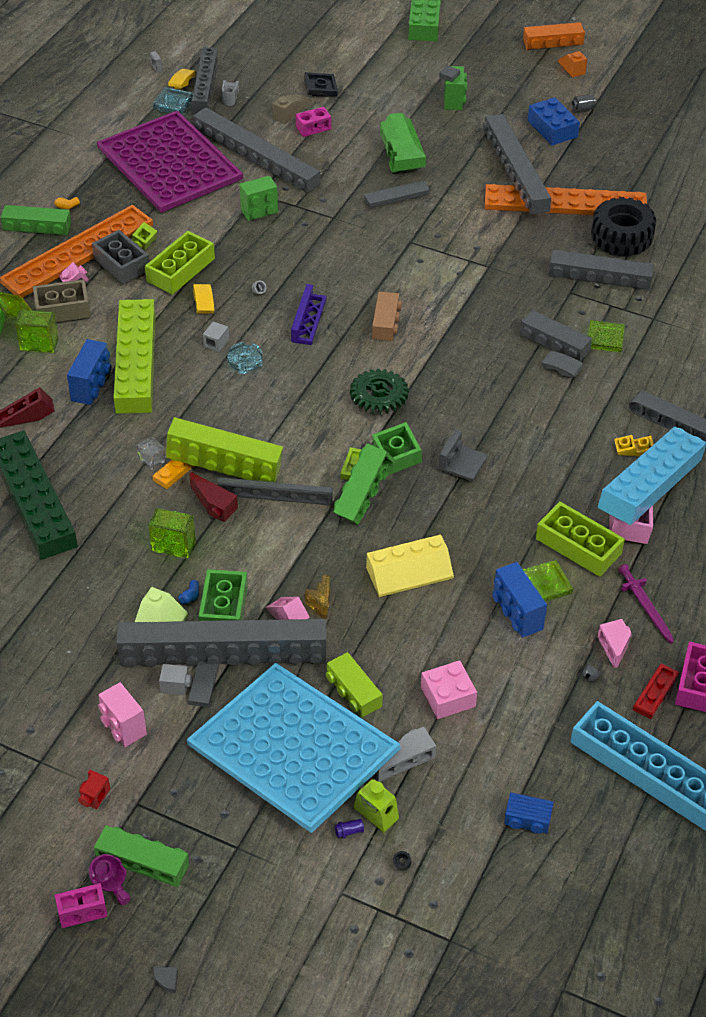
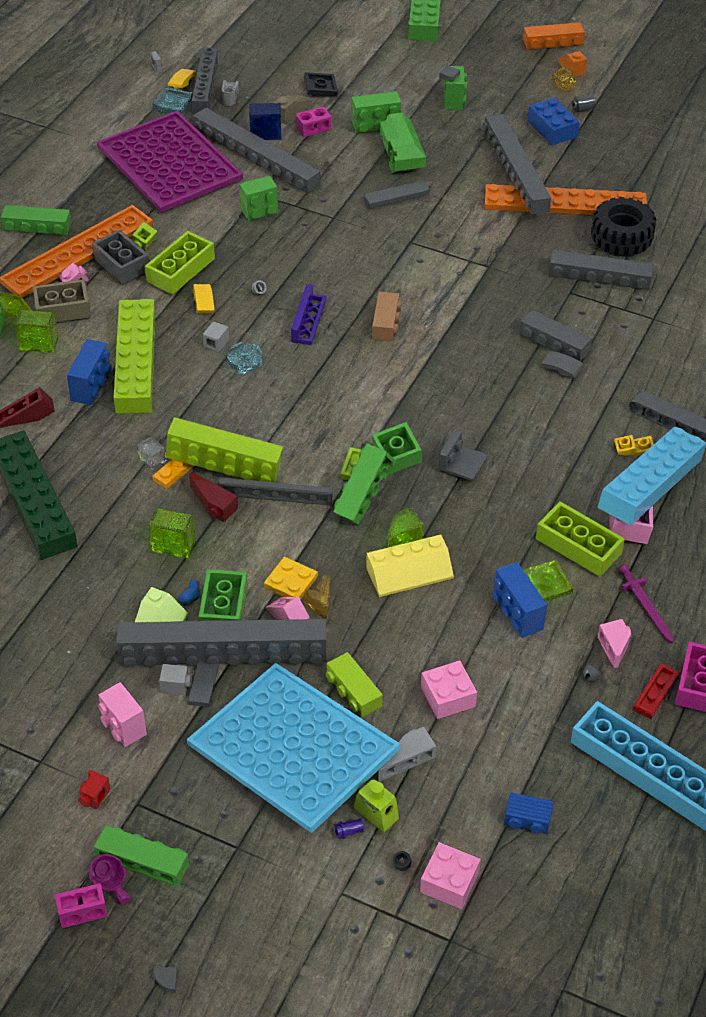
light orange arm [54,197,80,210] -> none
dark green gear [350,369,409,415] -> none
clear neon green tile [588,320,625,352] -> none
none -> clear blue brick [249,103,282,140]
none -> yellow plate [264,557,318,600]
none -> bright green brick [351,91,401,134]
none -> clear neon green slope [387,507,423,548]
none -> bright pink brick [420,842,481,909]
none -> clear yellow brick [551,66,576,92]

